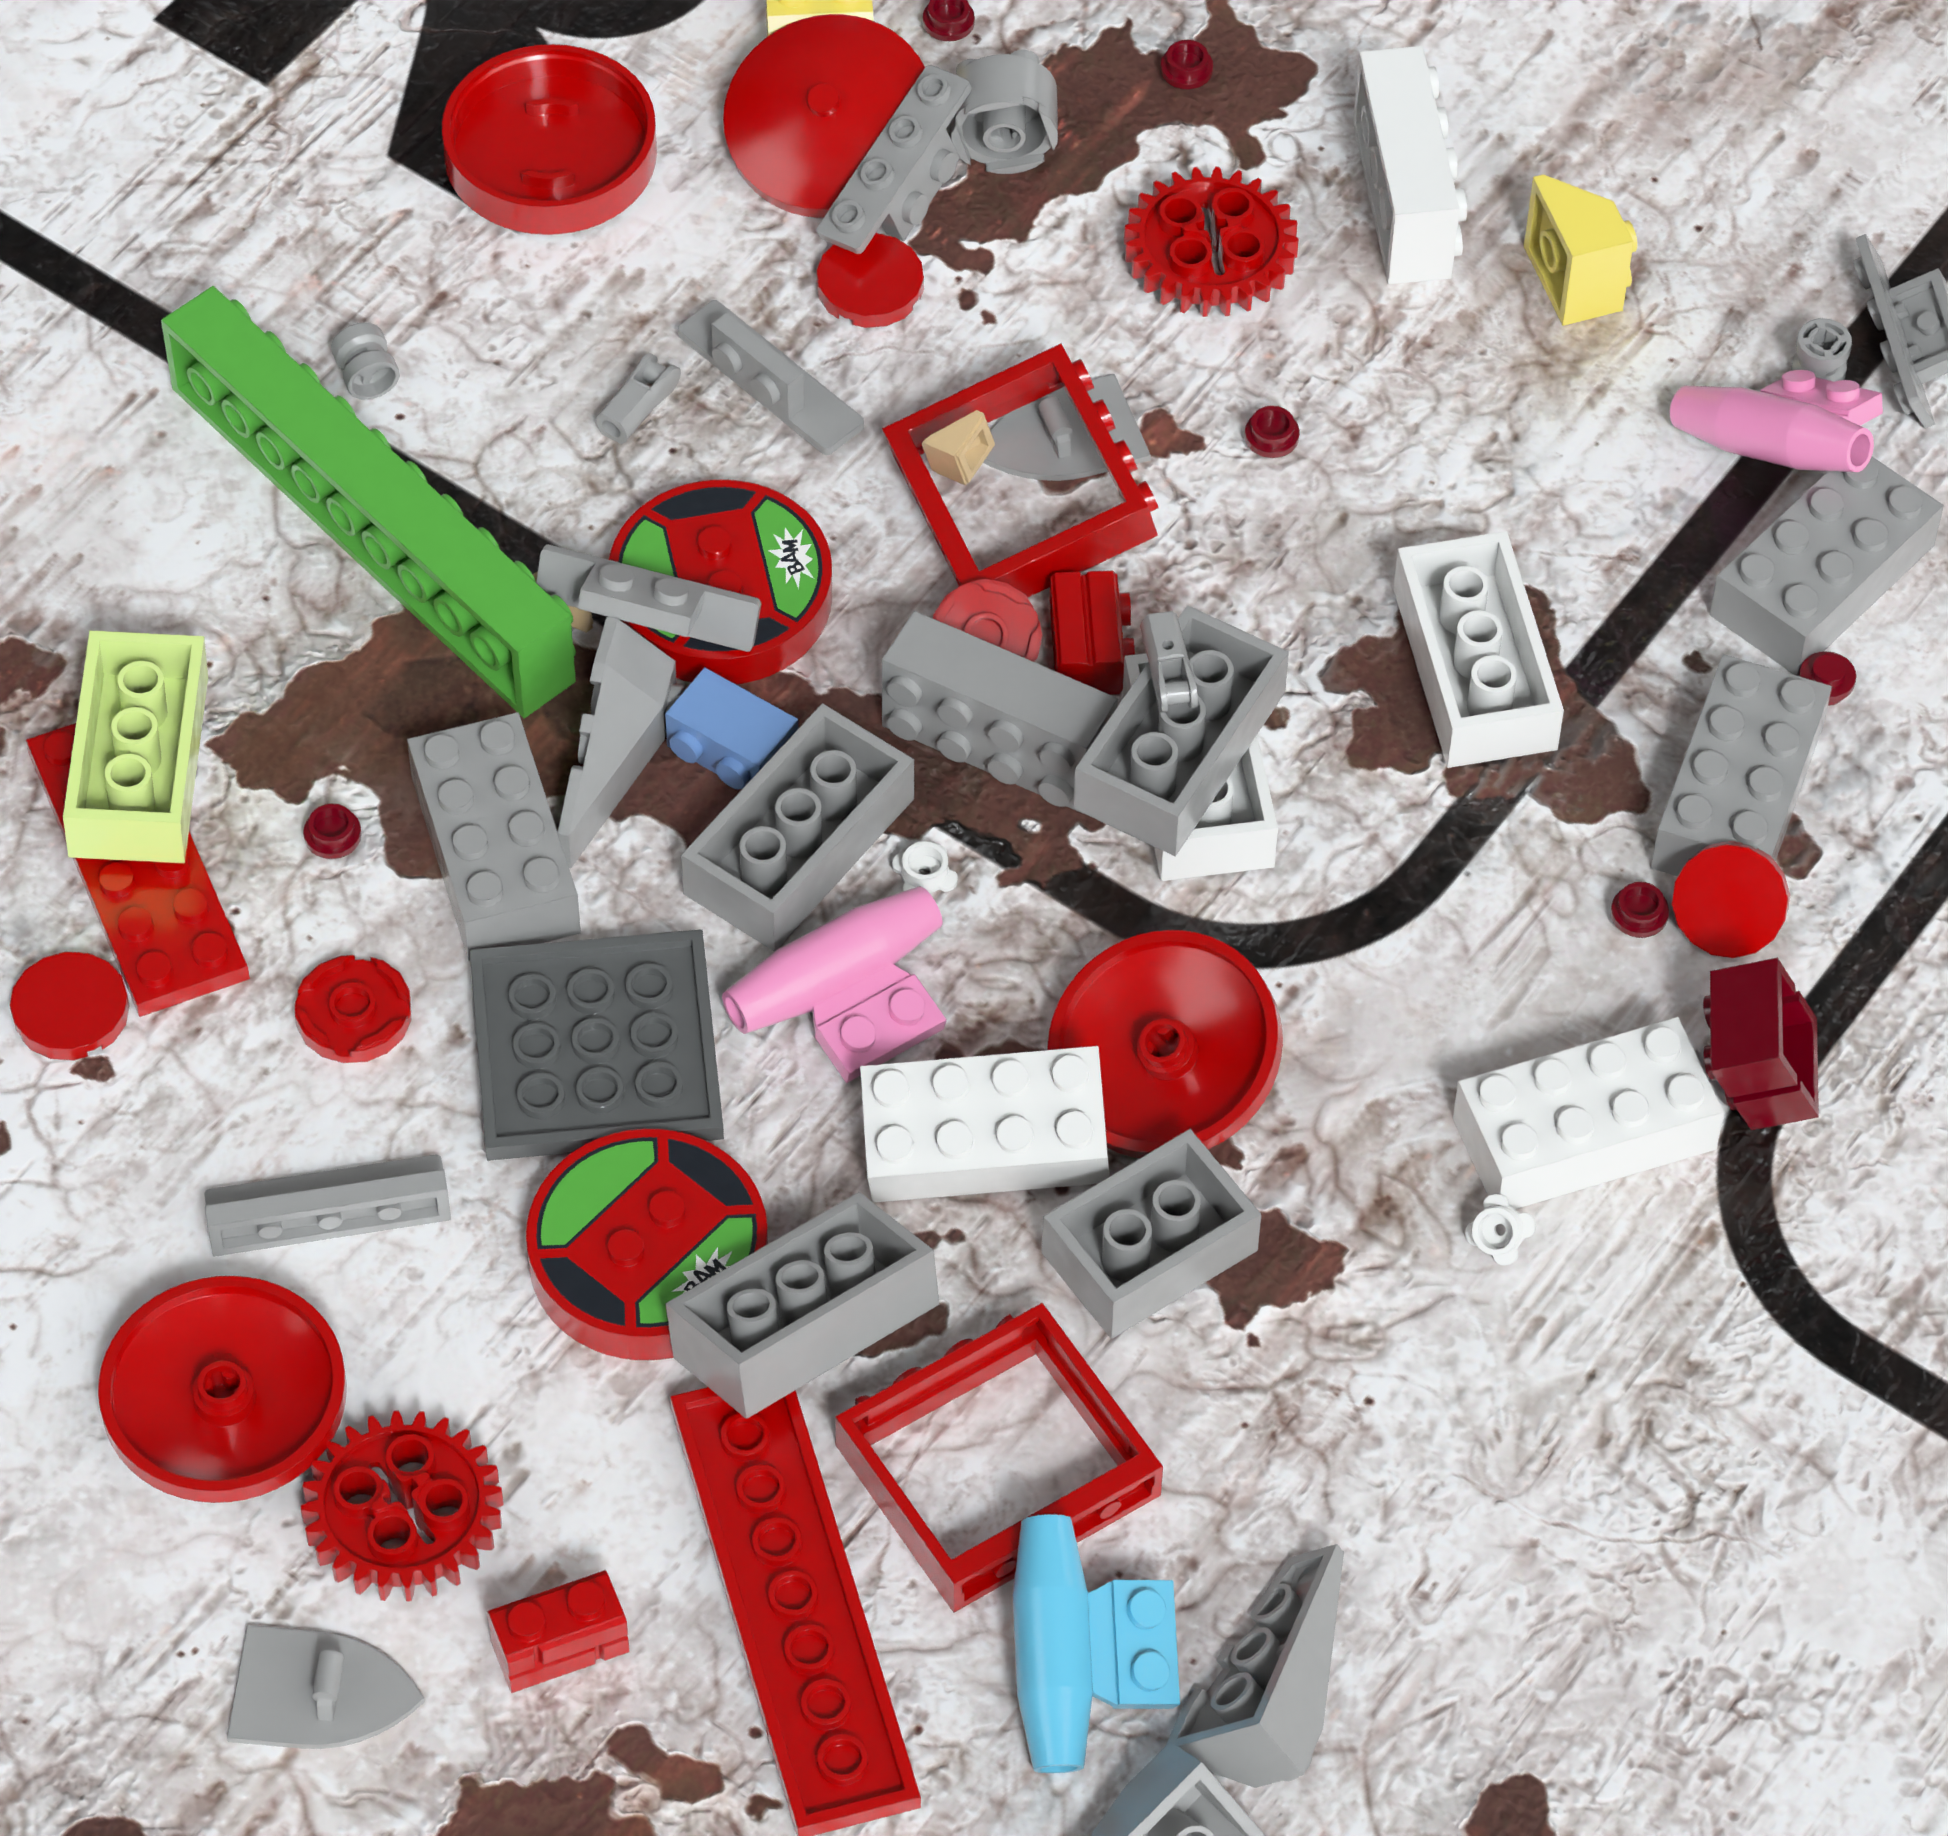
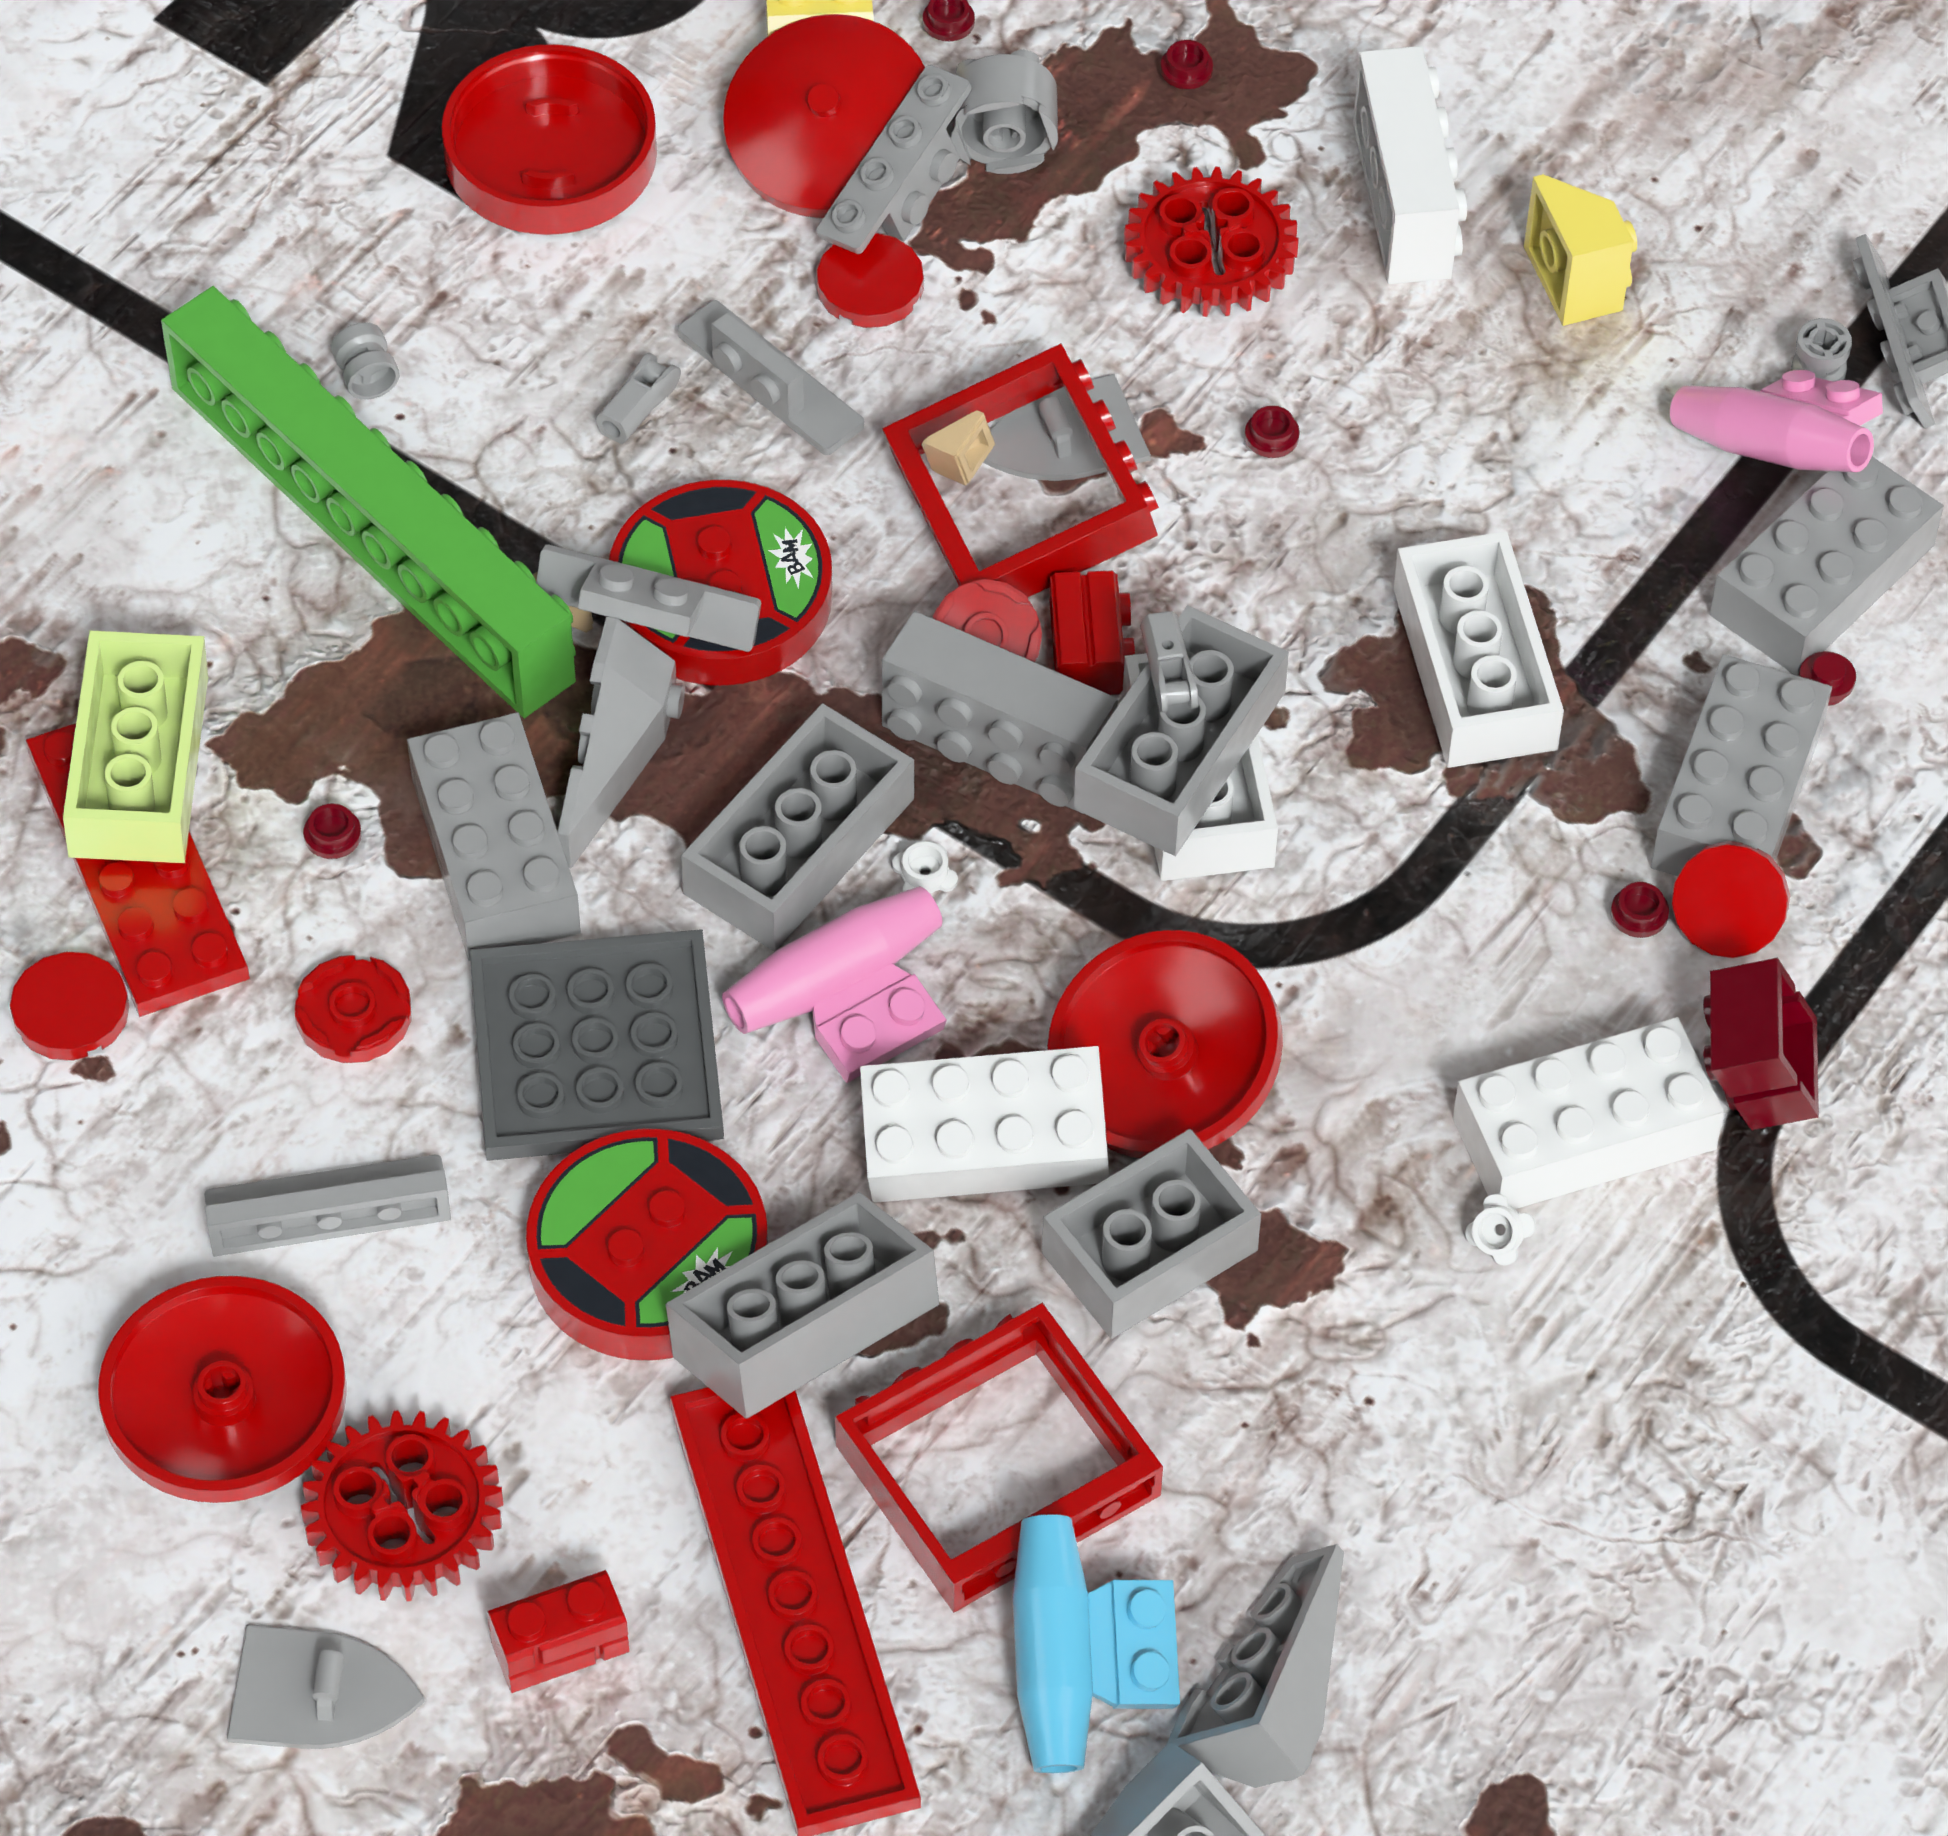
medium blue brick [665,667,799,789] -> none

